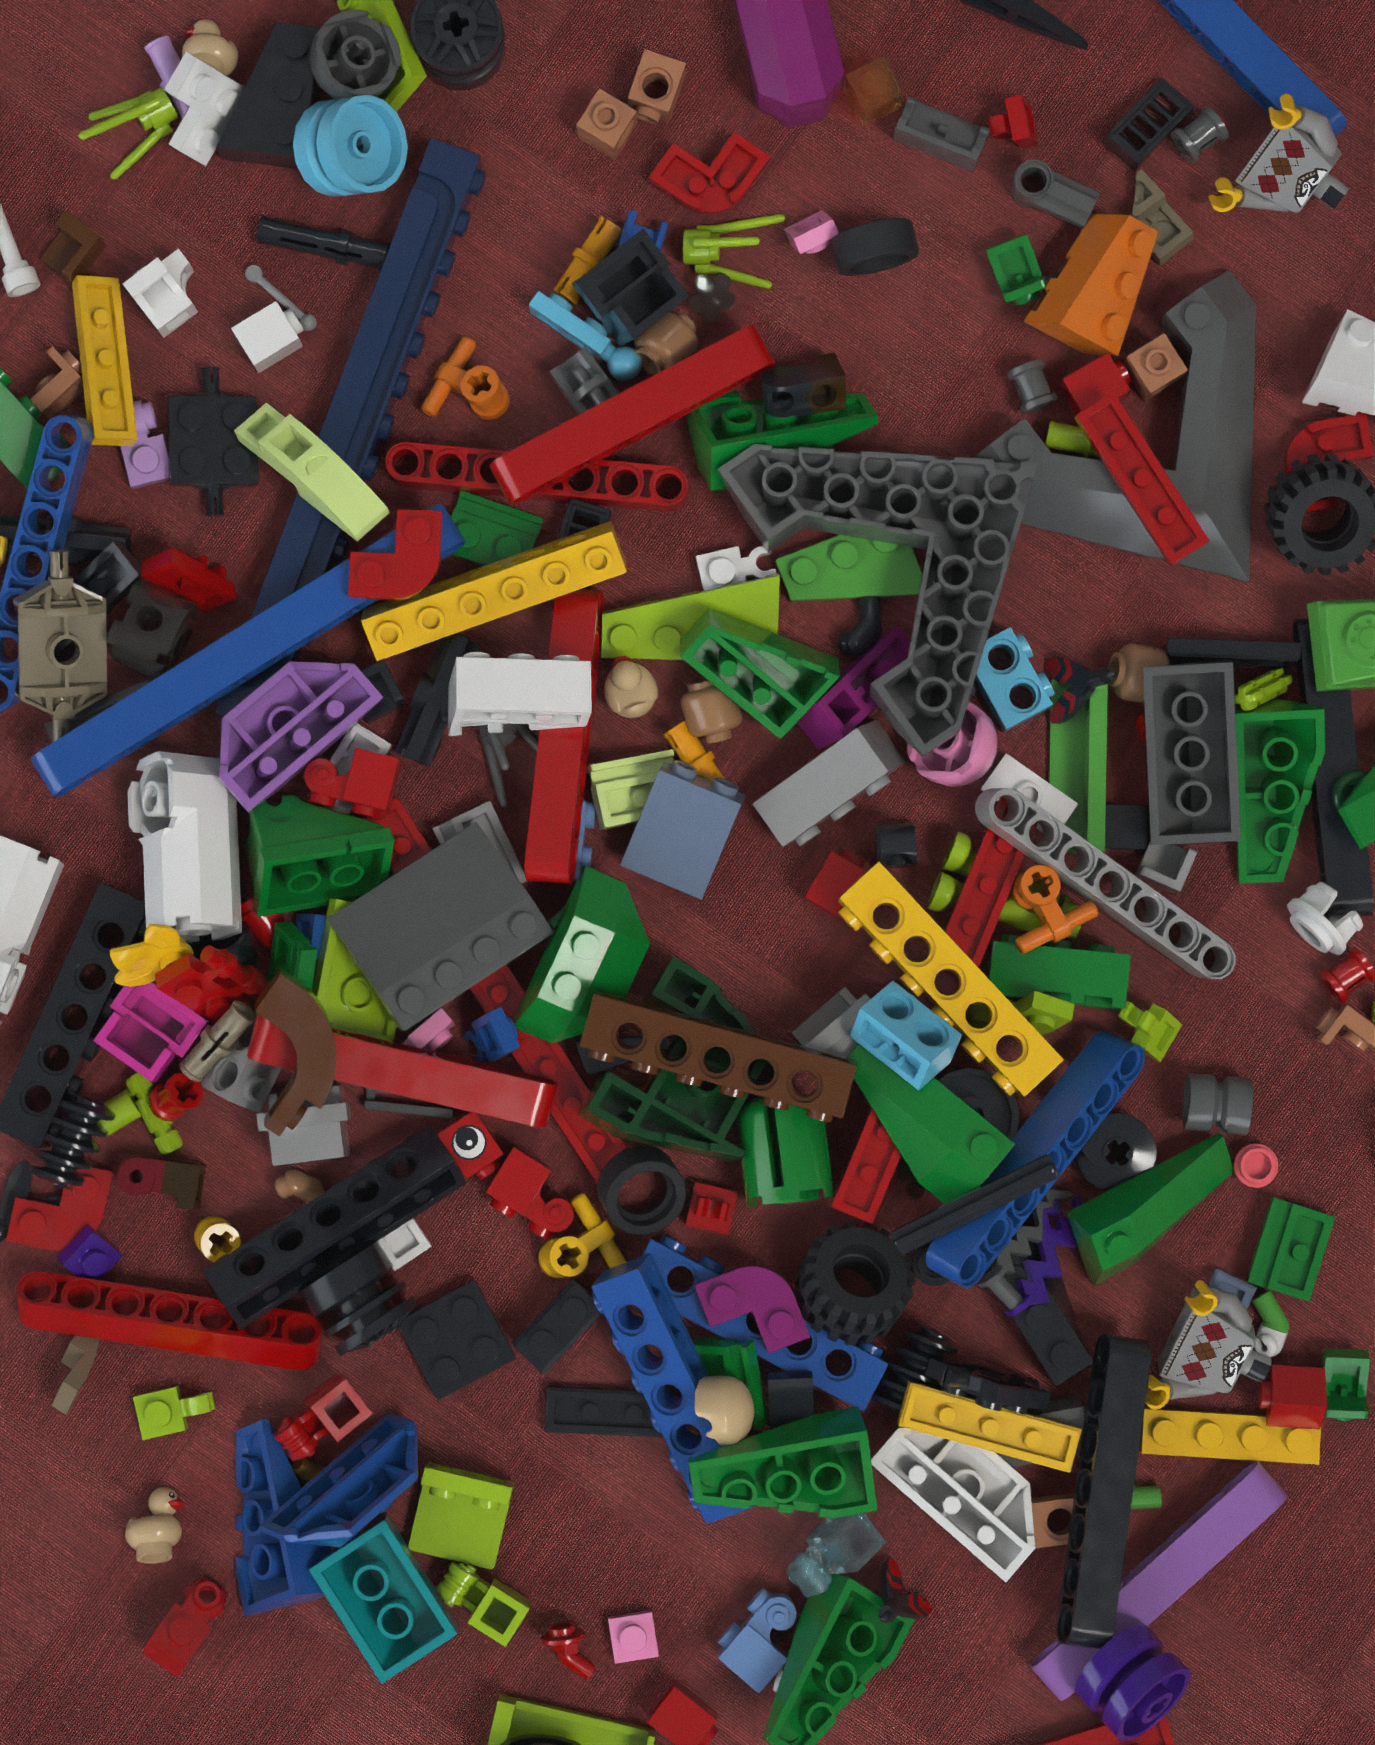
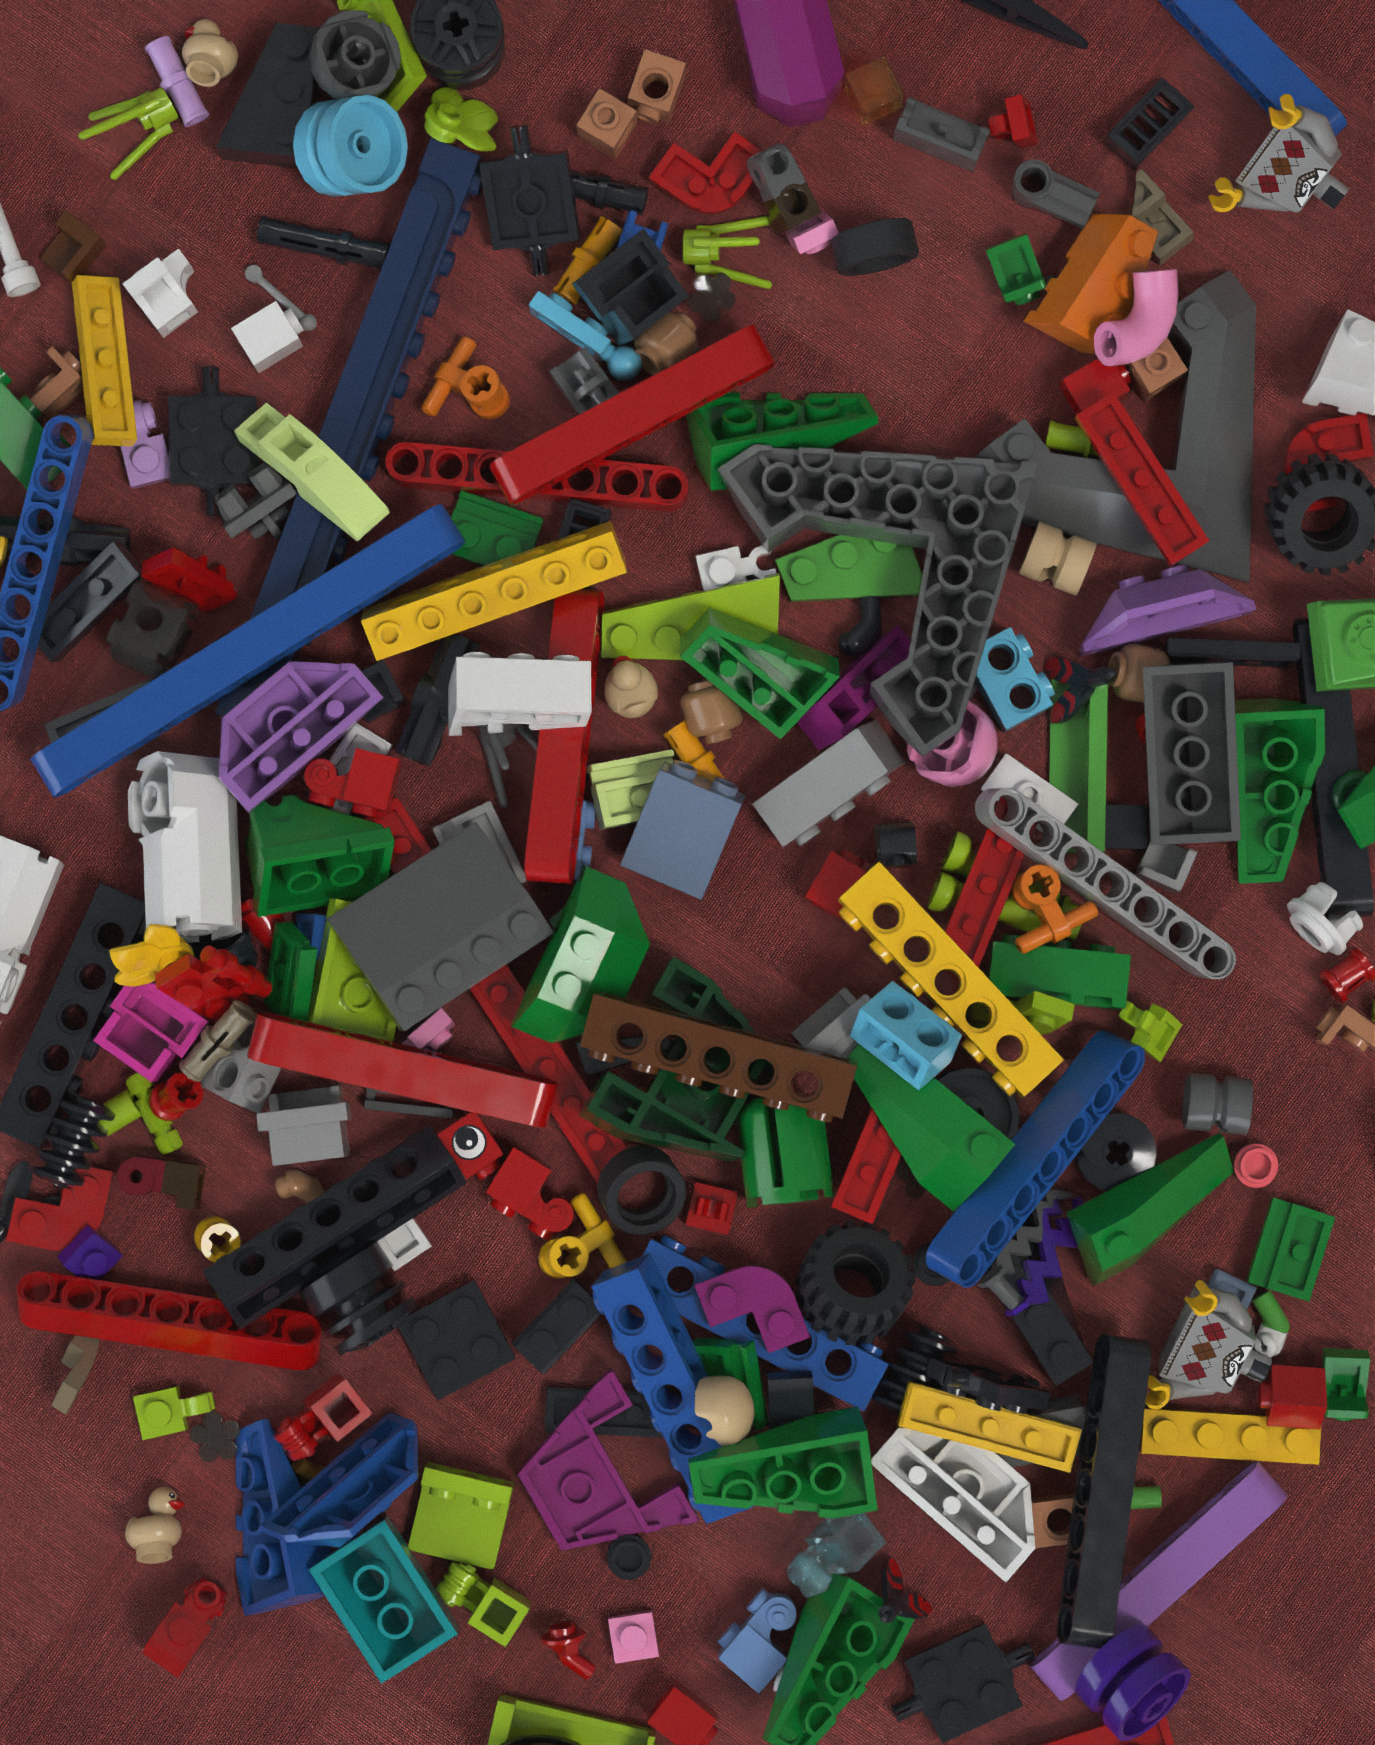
dark tan plate [13,549,107,743] -> none
white plate [164,52,245,166] -> none
reddish brown arch [254,968,336,1137] -> none
red plate [348,509,443,600] -> none
blue plate [463,1007,520,1063] -> none
leg [762,352,846,417] -> none
black axle [891,1155,1059,1254] -> none
dark grey bush [1006,359,1059,414] -> none
dark grey bush [1170,106,1229,163] -> none
lime axle [1234,667,1292,711] -> none
none -> clear smoke plant [190,1411,240,1462]
none -> dark grey hips [214,462,297,540]
none -> lime plate [424,87,498,151]
none -> black plate [479,124,581,276]
none -> magenta wing [517,1368,699,1551]
none -> black pin [571,170,649,216]
none -> black plate [607,1534,651,1580]
none -> leg [747,142,822,234]
none -> black plate [891,1622,1036,1744]
none -> tan wheel [1018,521,1097,596]
none -> medium lavender wedge [1078,565,1256,657]
none -> bright pink cylinder [1094,269,1178,367]

